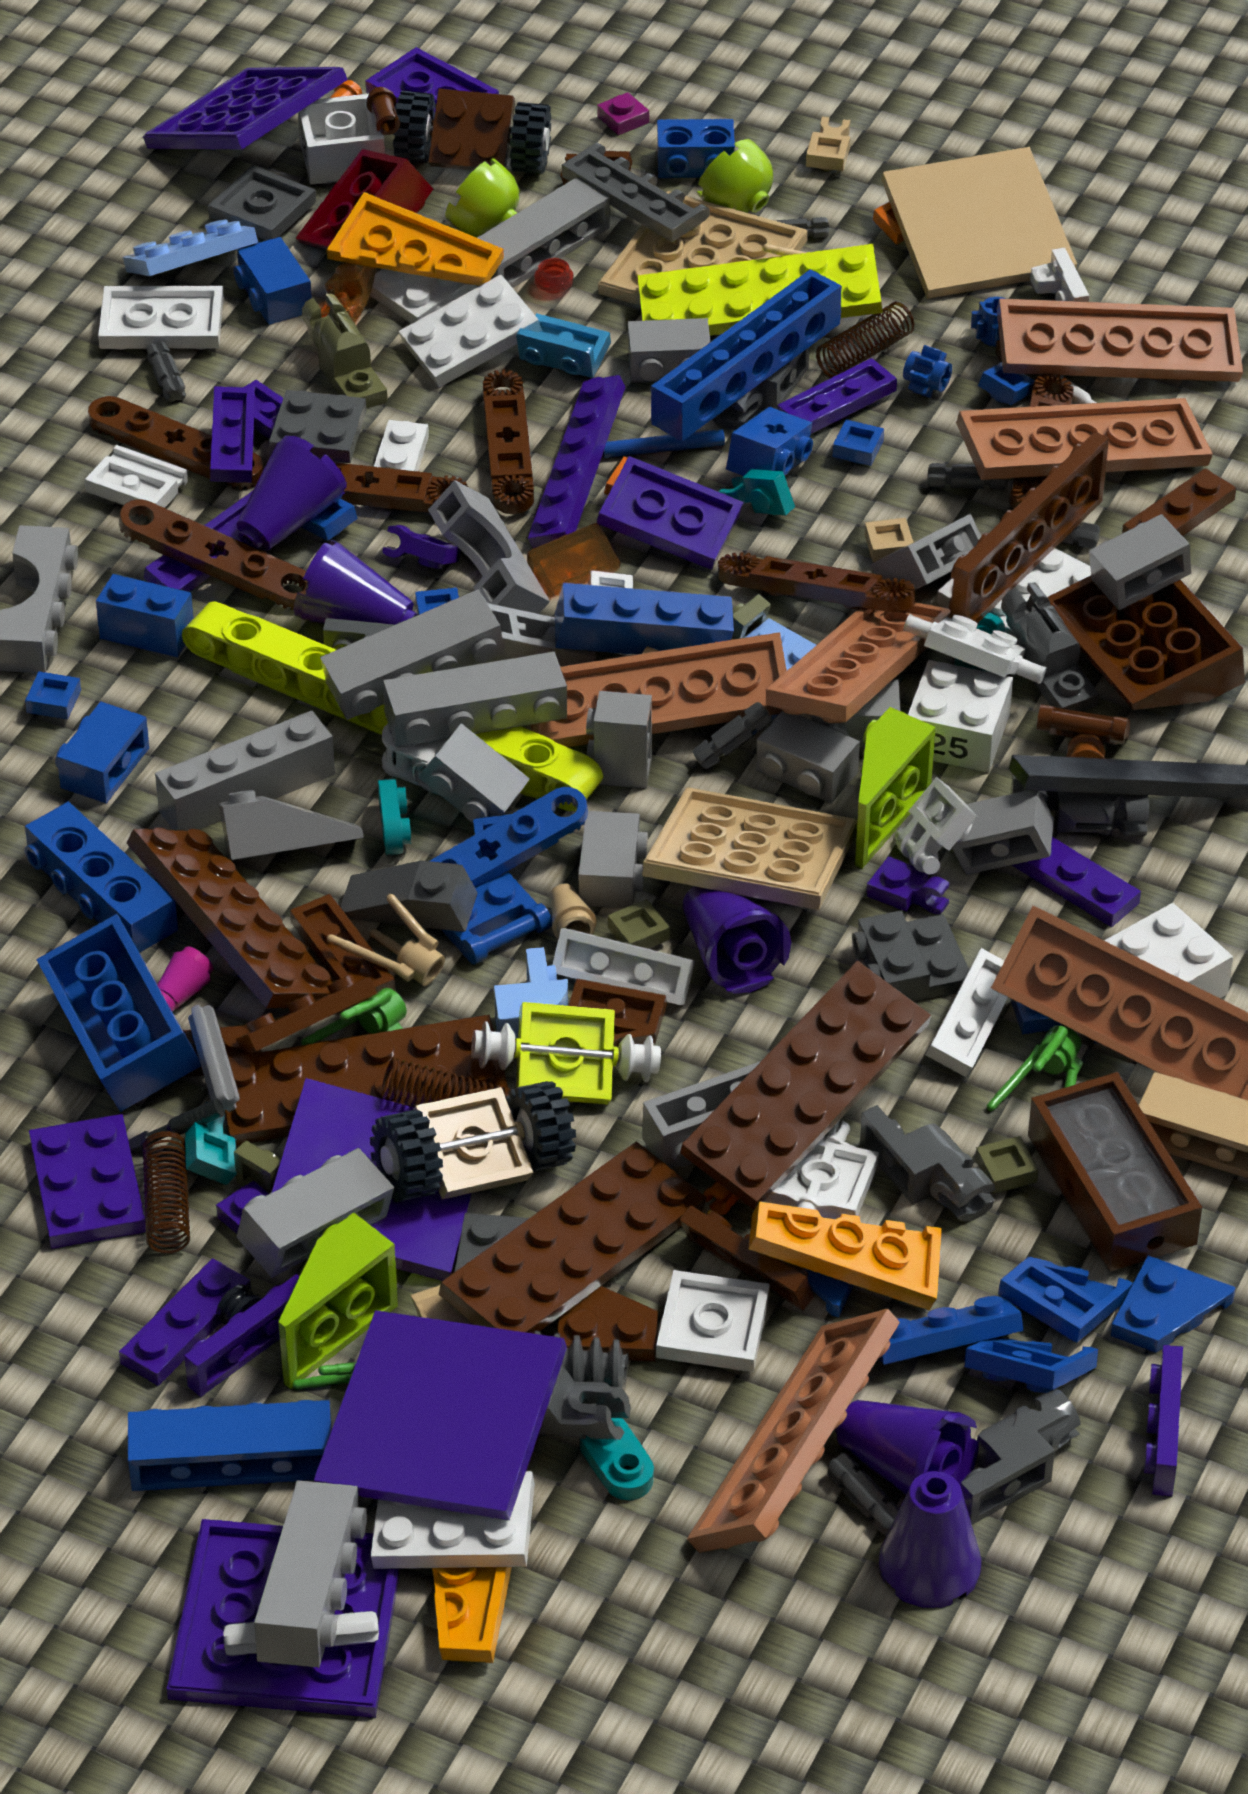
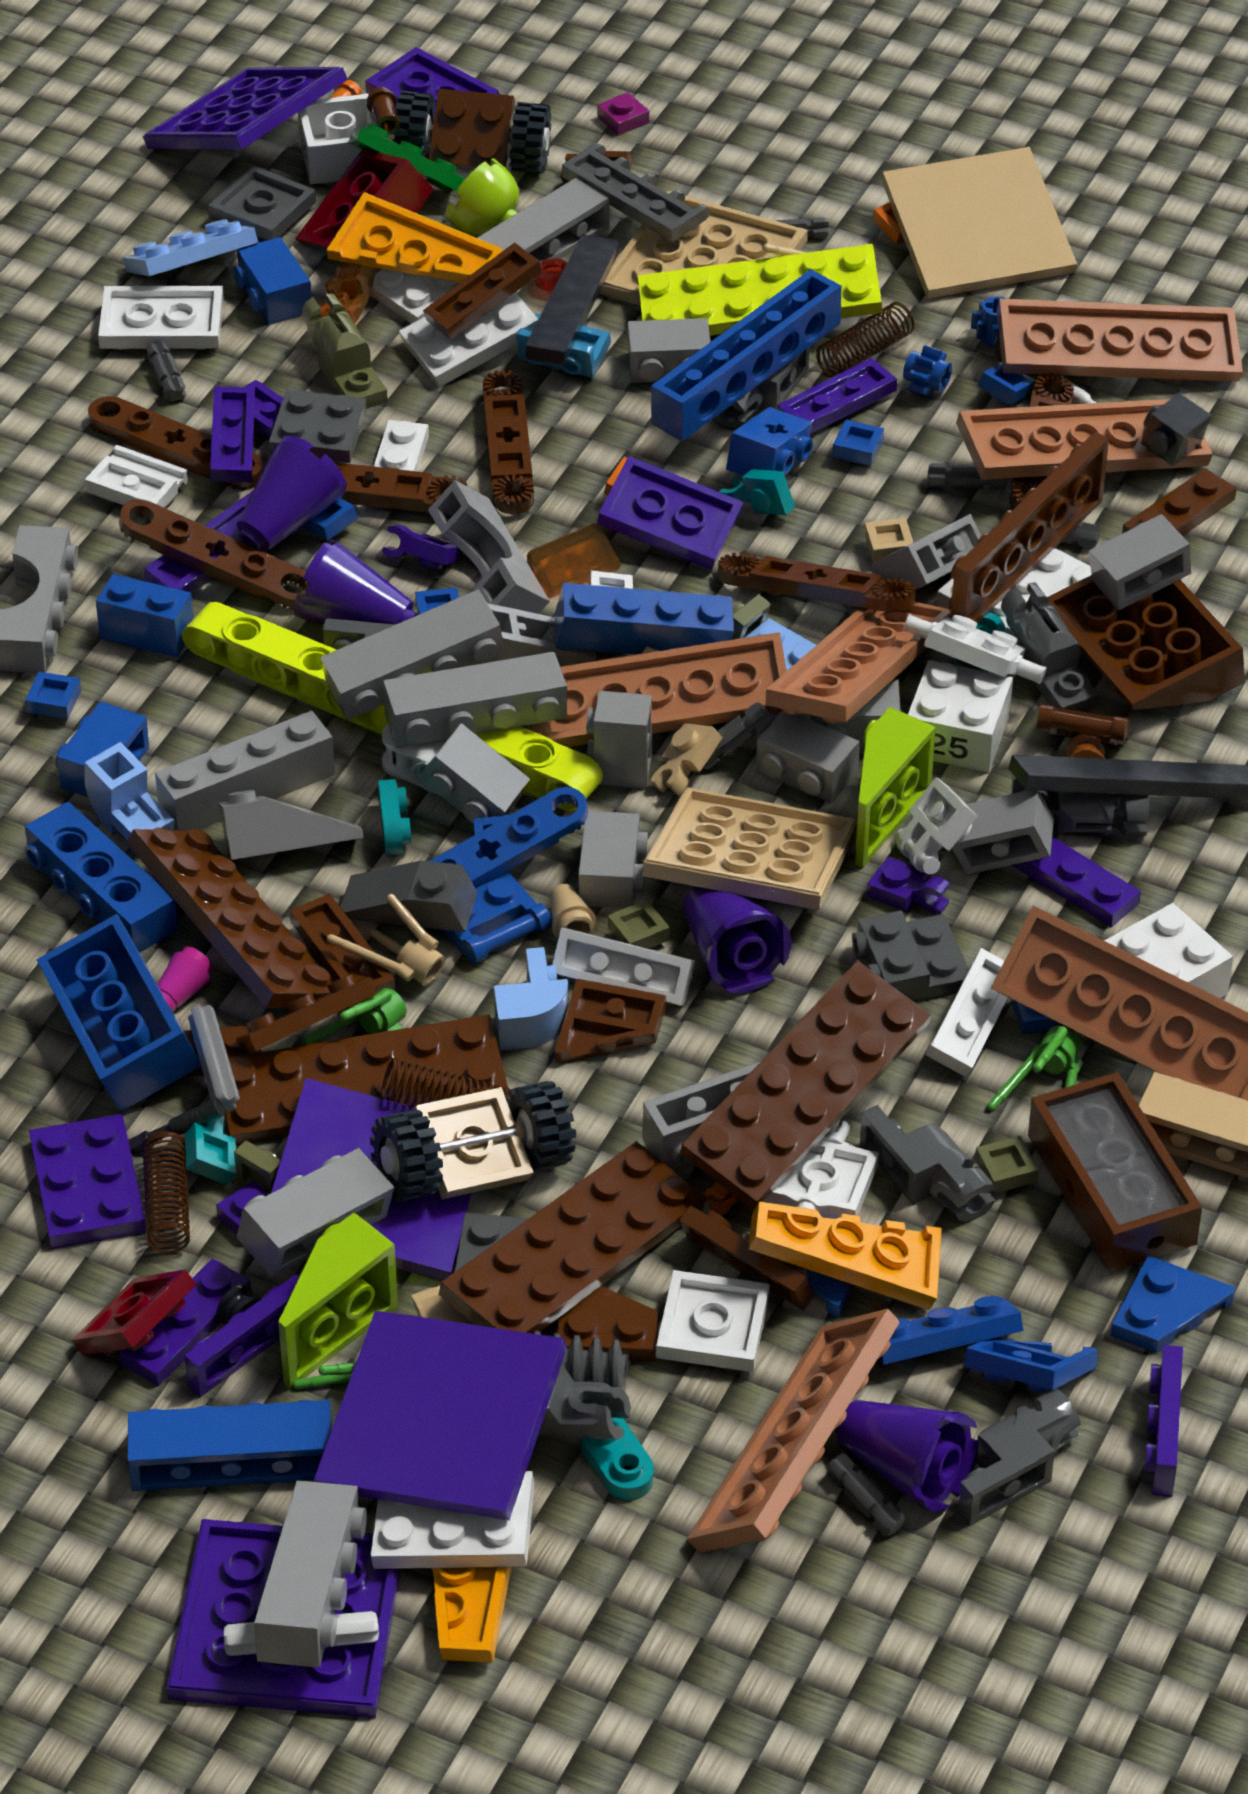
neon yellow plate [471,1002,661,1105] -> none
dark purple plate [528,375,626,551] -> none
blue bar [603,429,725,458] -> none
blue brick [657,119,735,178] -> none
lime cylinder [697,139,773,213] -> none
tan plate [806,117,850,171] -> none
dark purple cone [879,1471,981,1608] -> none
blue wing [998,1257,1133,1343] -> none
white hinge [1030,248,1089,302] -> none
none -> dark red plate [71,1269,197,1355]
none -> light blue brick [84,742,174,841]
none -> green plate [347,124,465,194]
none -> reddish brown plate [423,242,542,340]
none -> black tile [525,234,620,365]
none -> tan plate [651,723,722,795]
none -> black brick [1141,393,1211,466]

